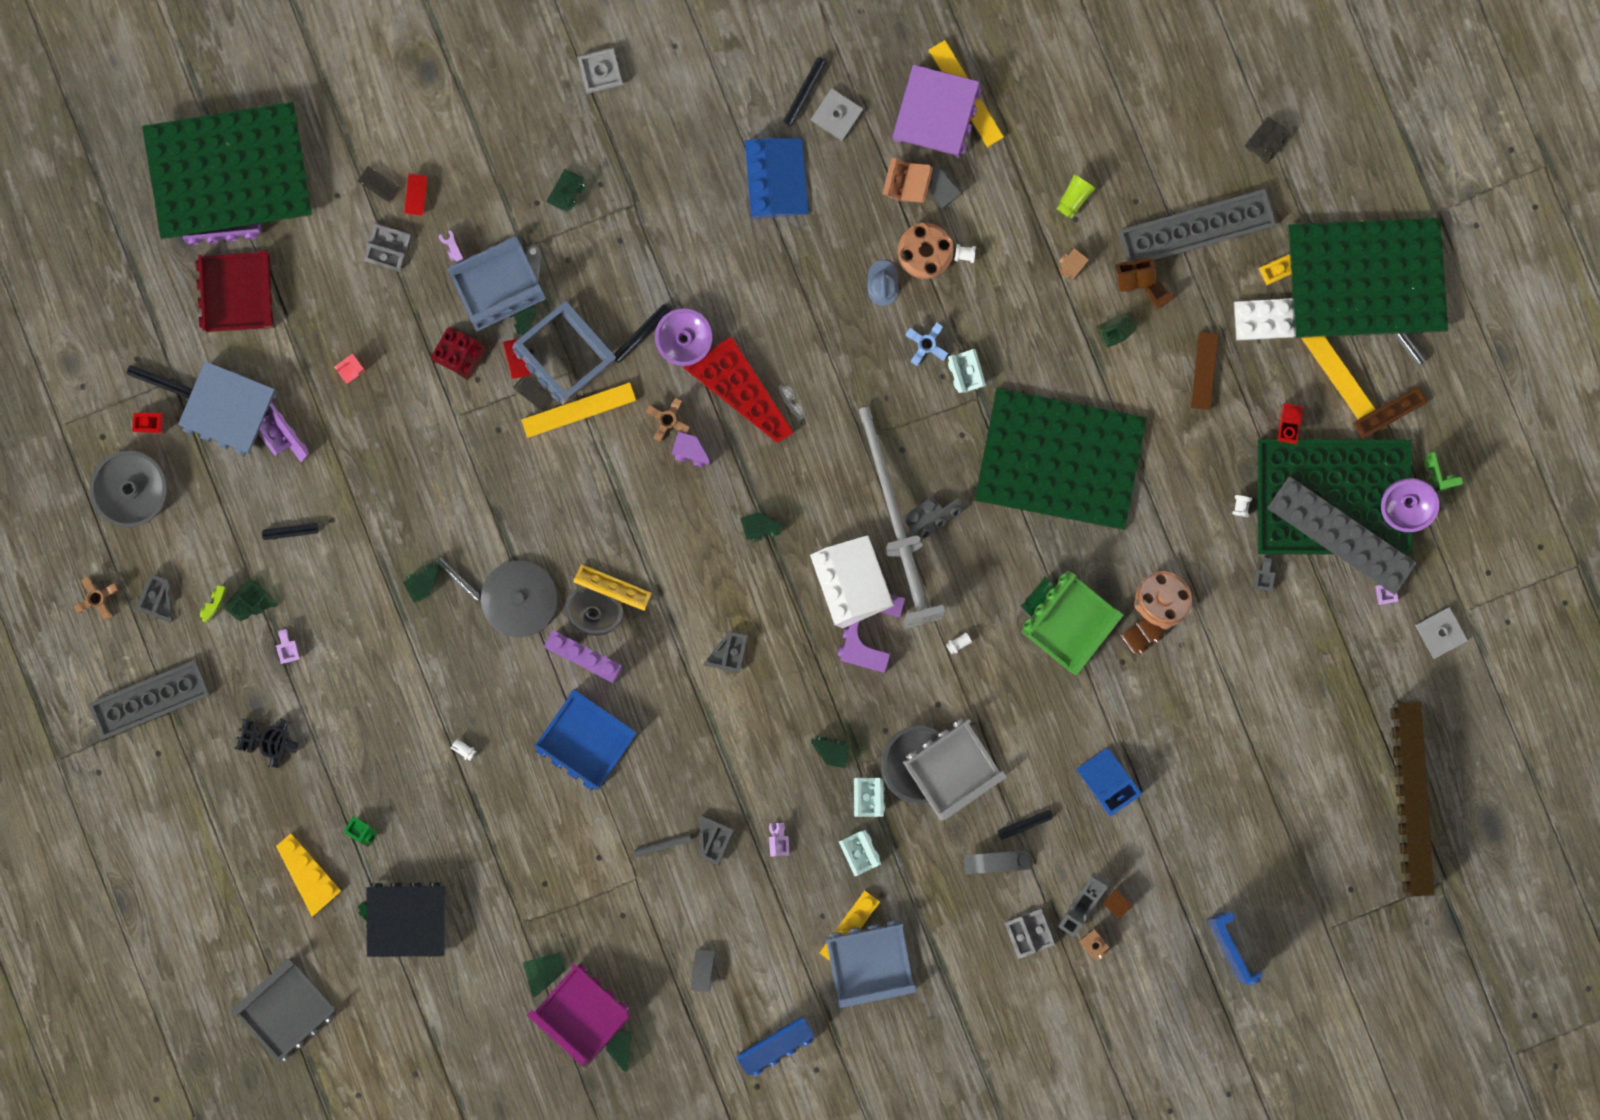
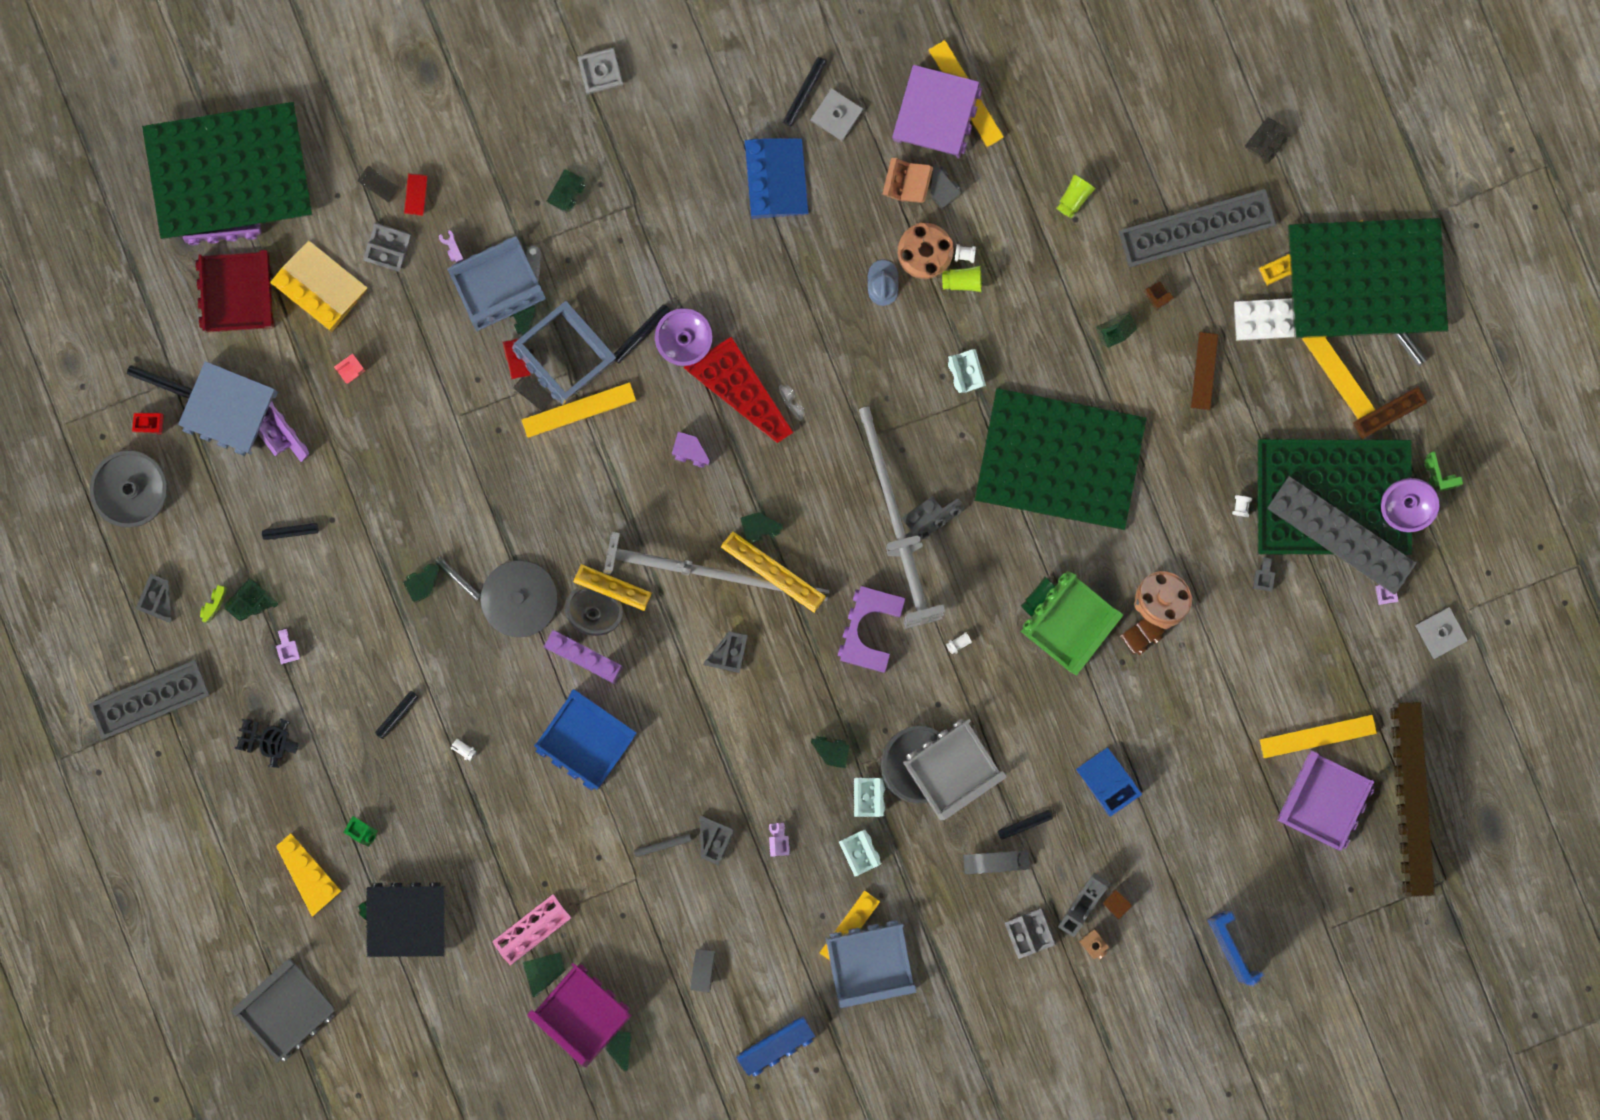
medium nougat pin [73,577,119,621] -> none
dark red bracket [431,327,487,380] -> none
medium nougat pin [646,398,690,443] -> none
white slope [810,535,894,628] -> none
light blue pin [905,323,948,366] -> none
medium nougat brick [1059,248,1089,280] -> none
reddish brown brick [1115,258,1157,292] -> none
red slope [1278,403,1303,444] -> none
none -> yellow slope [270,241,368,332]
none -> black axle [375,691,418,739]
none -> bright pink fence [492,895,571,965]
none -> light grey piece [603,532,829,601]
none -> yellow tile [721,531,826,612]
none -> lime plant [942,266,982,292]
none -> yellow tile [1259,715,1377,759]
none -> medium lavender panel [1277,751,1375,851]

